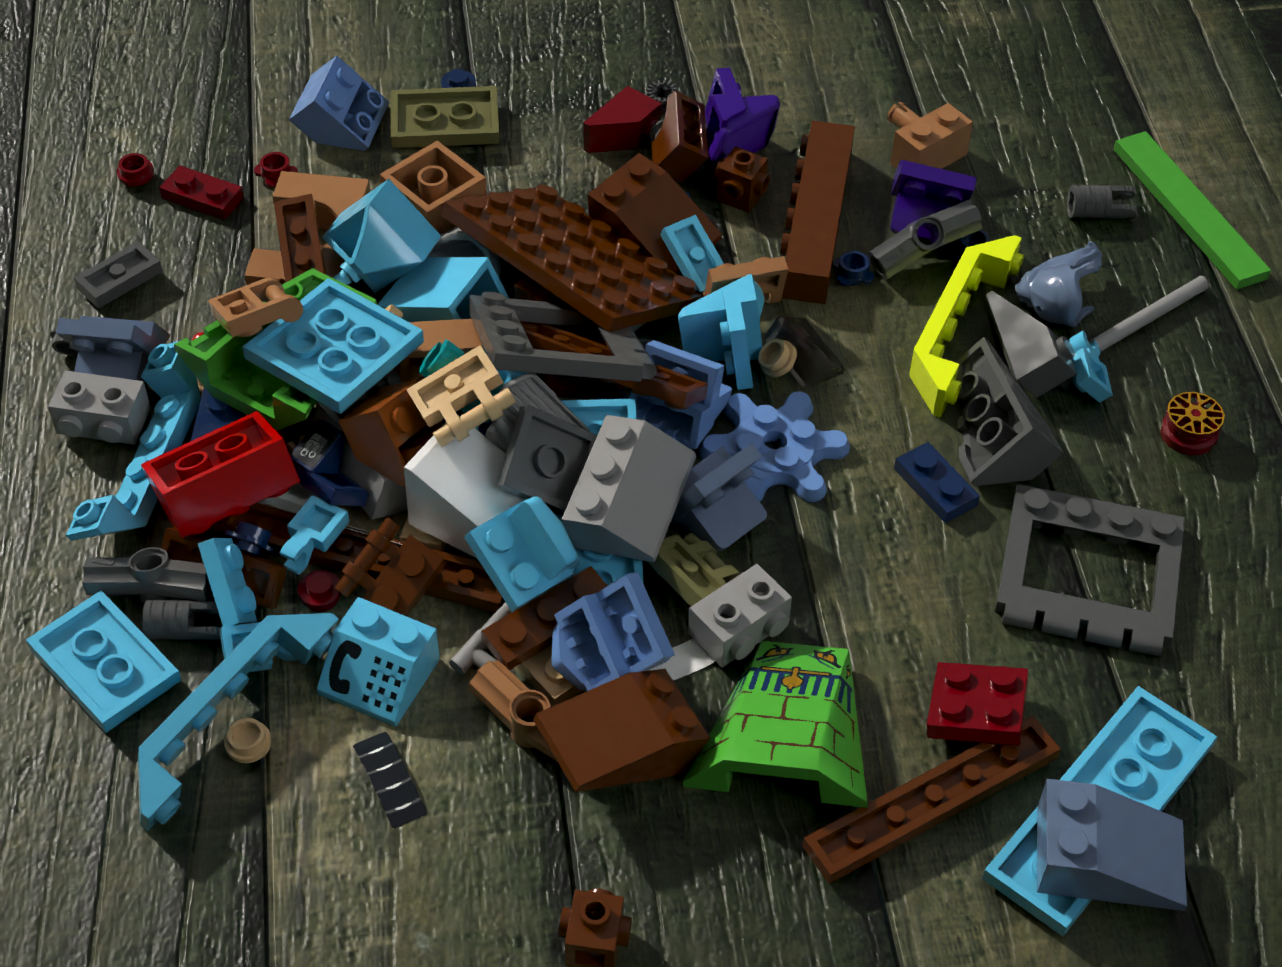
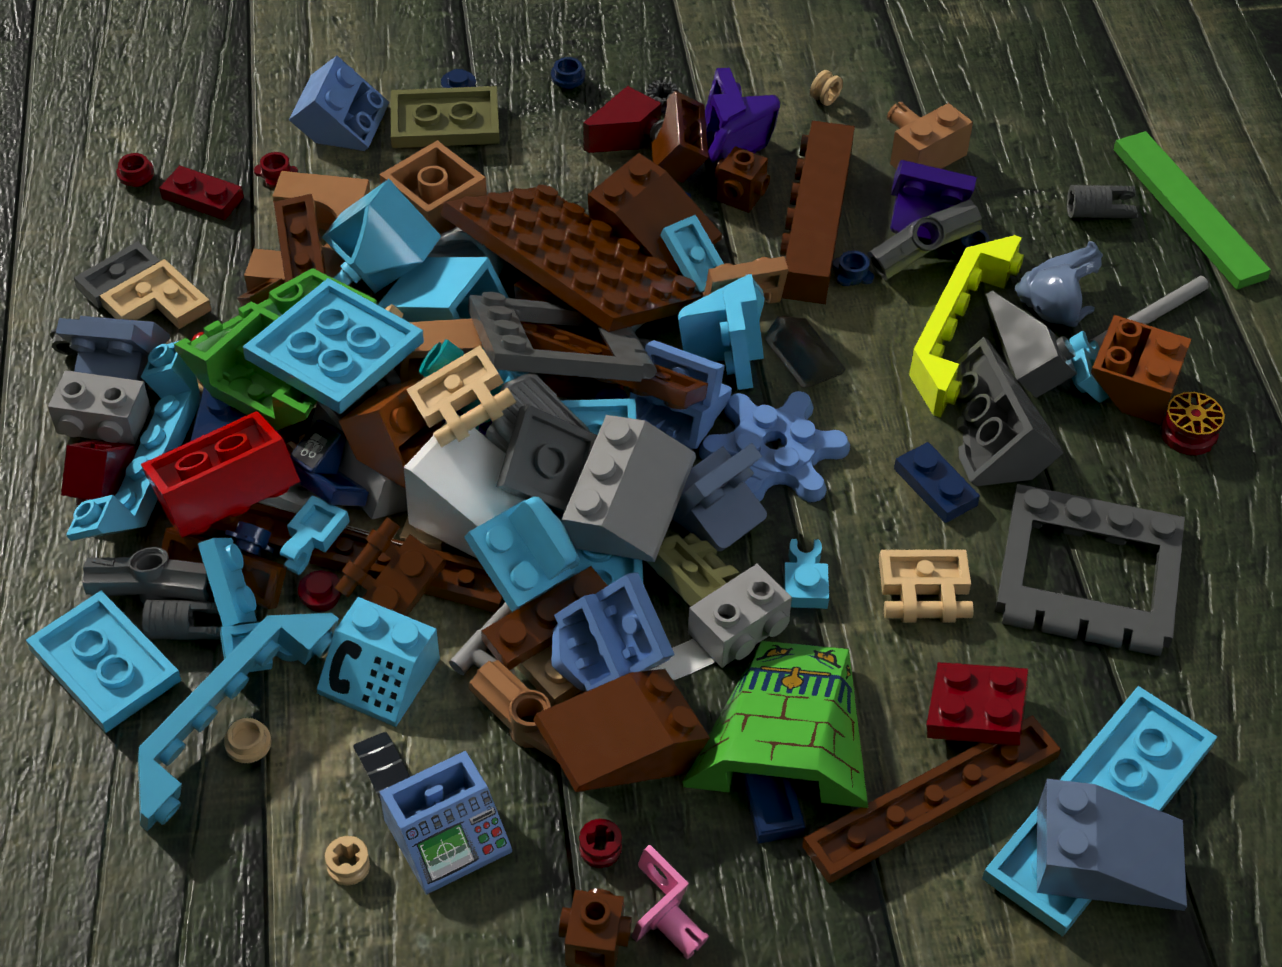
medium nougat plate [207,277,303,337] -> none
tan plate [758,339,797,378] -> none
none -> dark red slope [61,439,139,505]
none -> tan plate [100,259,212,329]
none -> tan bush [325,836,370,886]
none -> medium blue slope [379,751,512,895]
none -> dark blue plate [551,57,586,89]
none -> dark red bush [579,818,622,868]
none -> bright pink bracket [631,845,709,959]
none -> dark blue tile [739,772,805,844]
none -> medium azure plate [784,539,829,609]
none -> tan bush [810,70,843,106]
none -> tan plate [879,550,974,623]
none -> dark orange slope [1091,315,1191,425]

